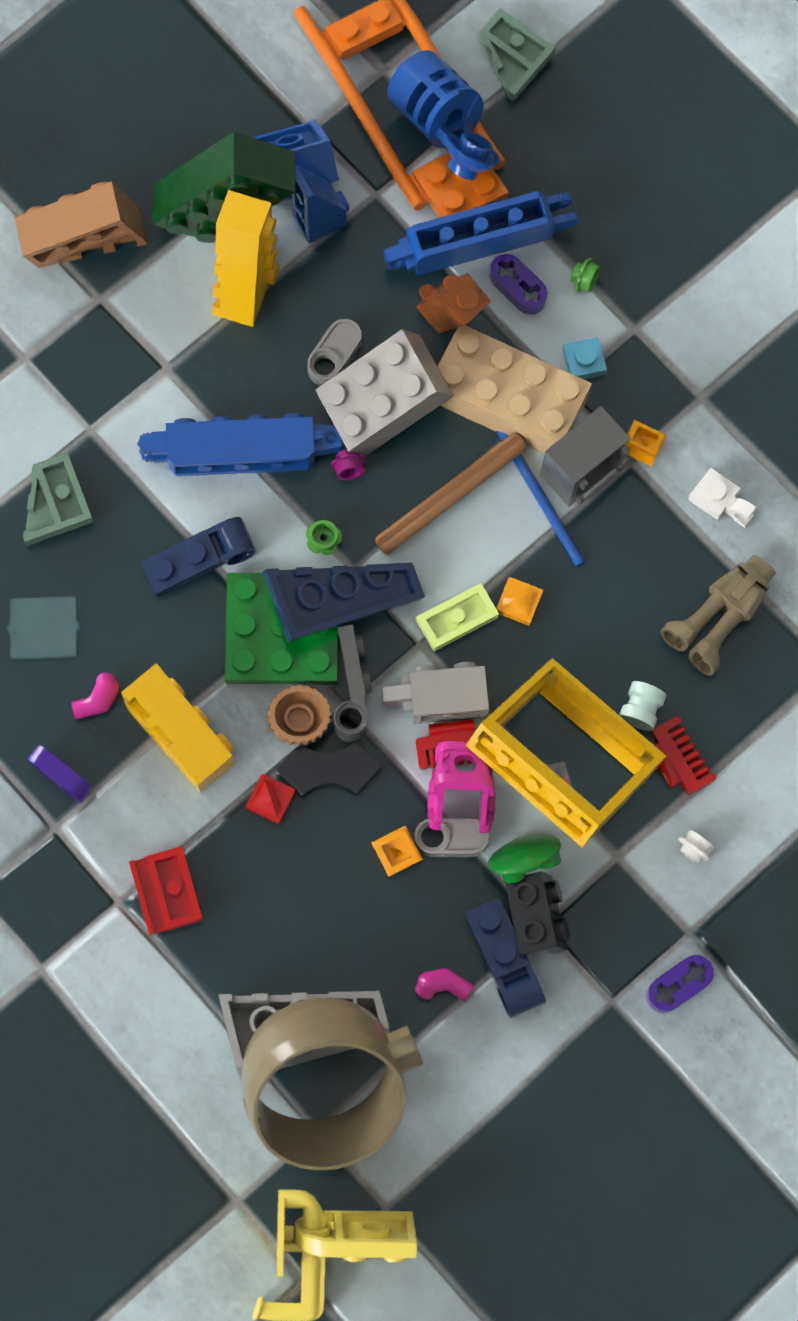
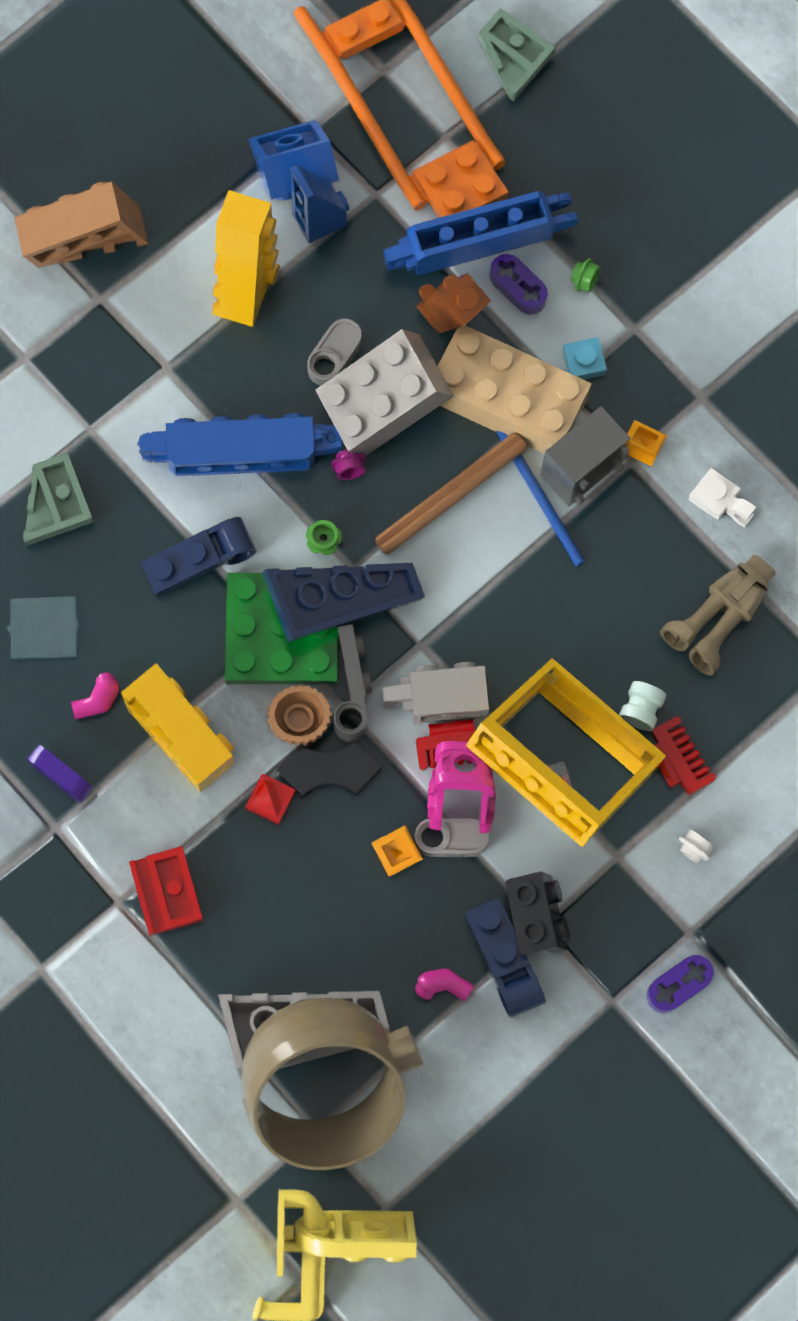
dark green brick [152,132,295,243] -> none
blue cylinder [387,50,500,180] -> none
yellowish green plate [416,583,499,652] -> none
green dish [488,834,561,884] -> none
light orange tile [496,577,543,626] -> none

